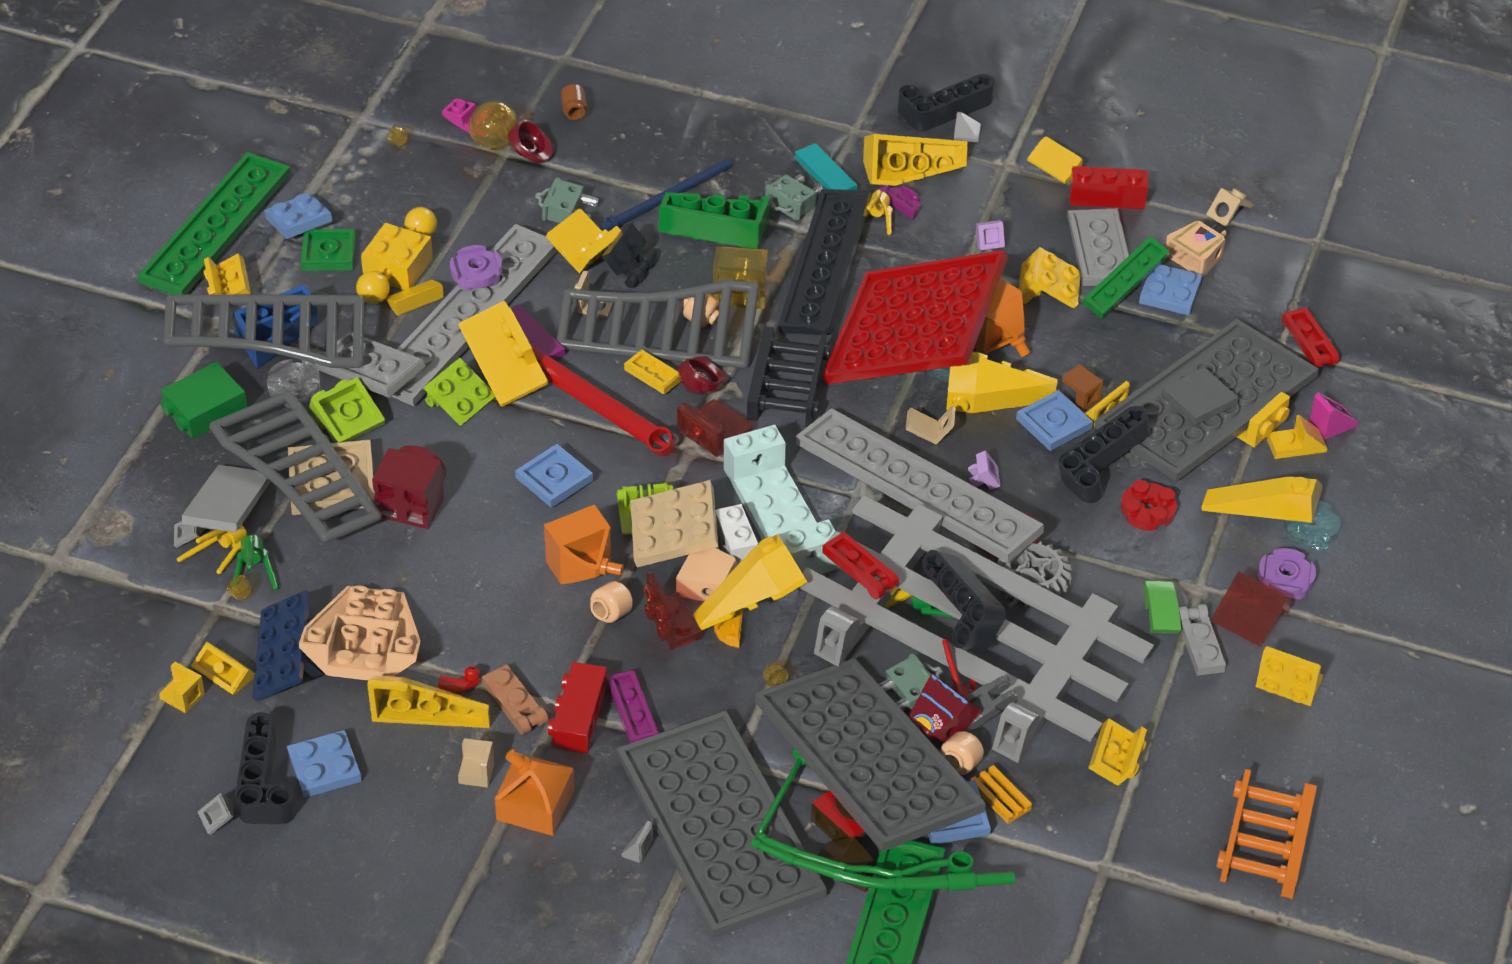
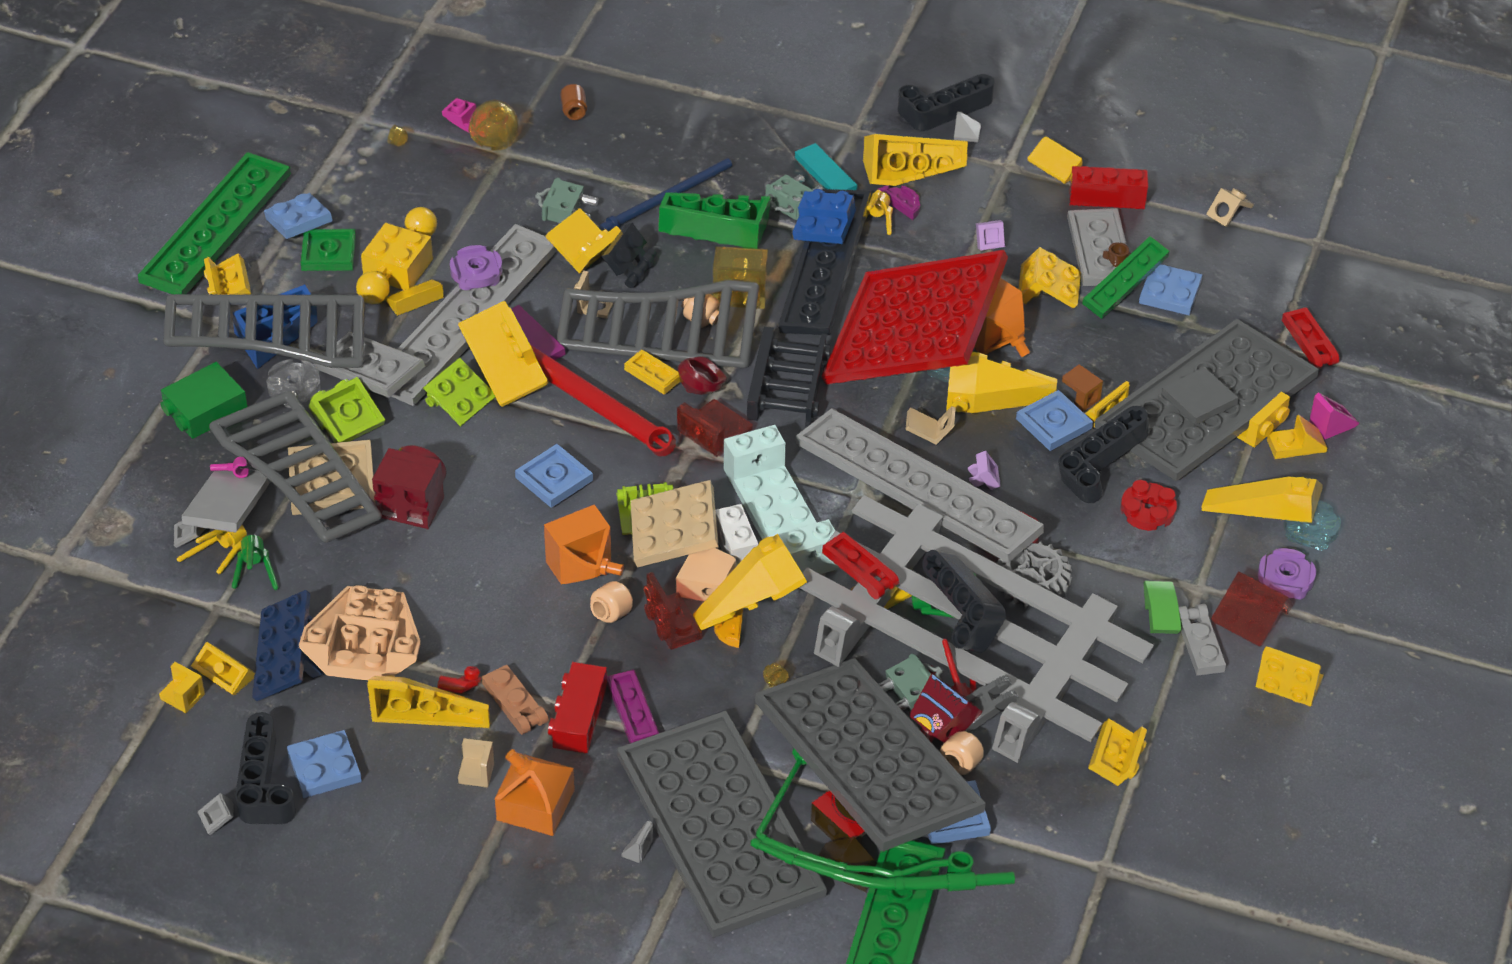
clear yellow hinge [226,575,251,600] -> none
dark red hat [508,120,553,163] -> none
light orange tile [970,765,1032,824] -> none
light nougat torso [1165,221,1226,278] -> none
orange fence [1216,769,1317,899] -> none
none -> dark pink hand [210,457,249,478]
none -> blue plate [792,189,856,244]
none -> reddish brown plate [1102,242,1131,267]

